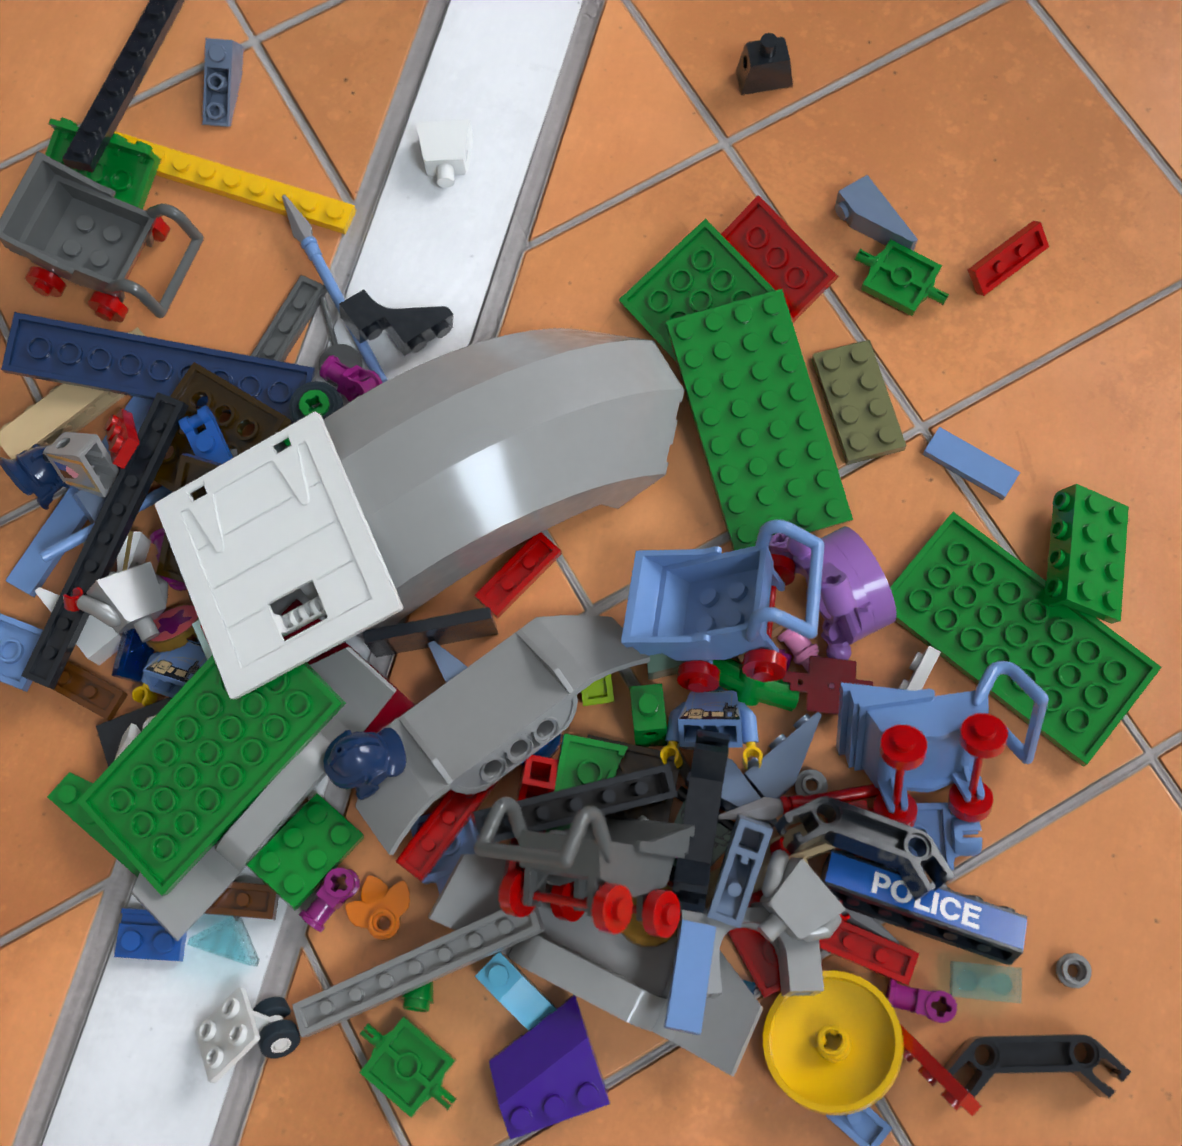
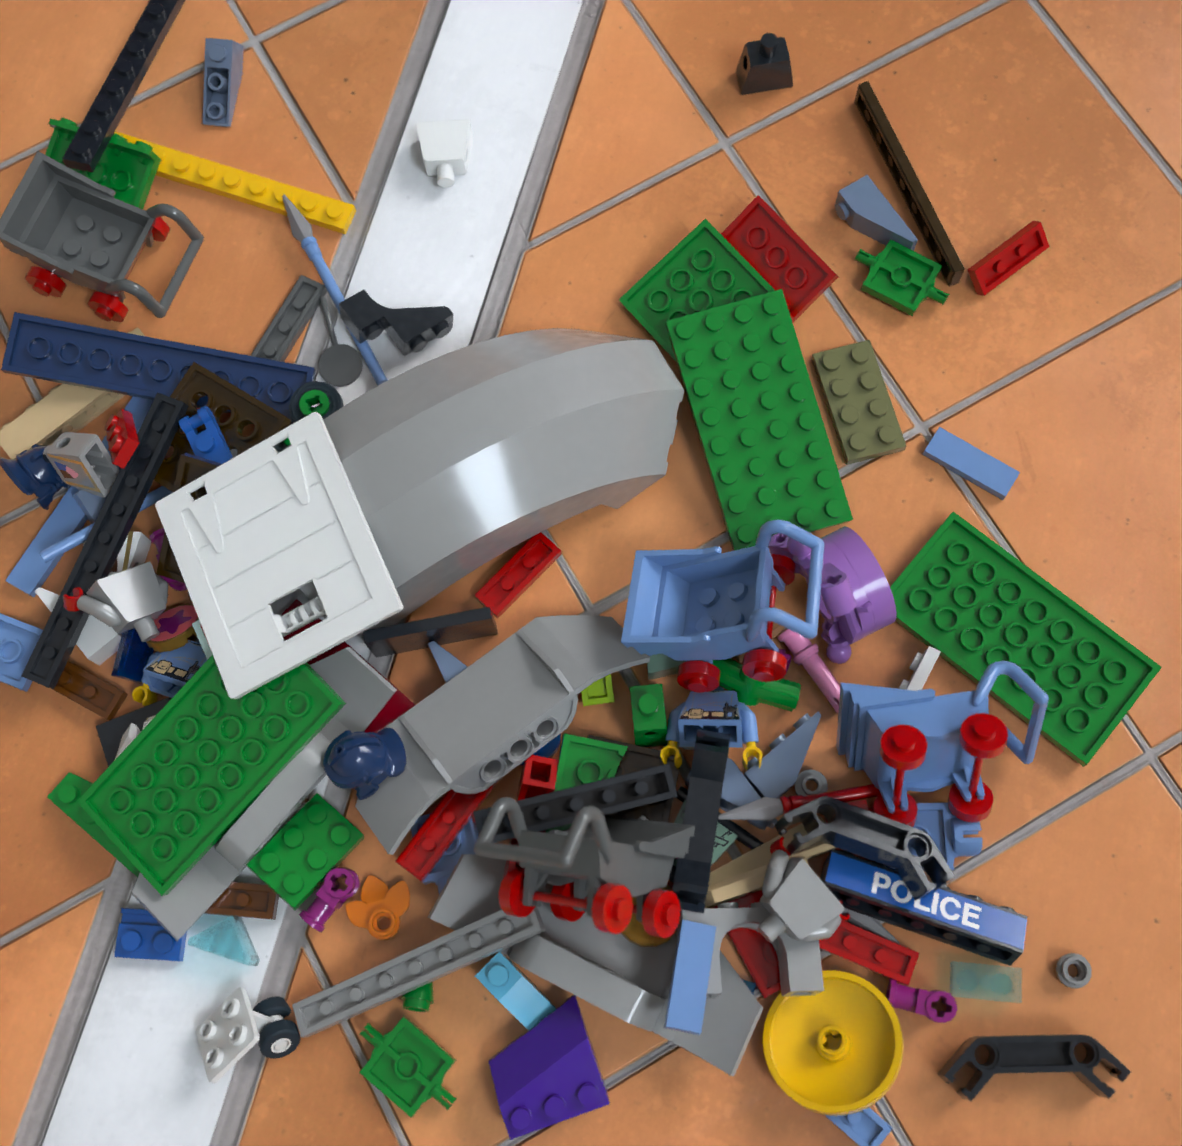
magenta connector [320,355,382,402] -> none
sand blue slope [707,814,773,928] -> none
dark red piece [783,656,873,714] -> none
red plate [900,1024,982,1117] -> none
green bracket [1045,484,1129,624] -> none
none -> dark brown tile [855,81,965,287]

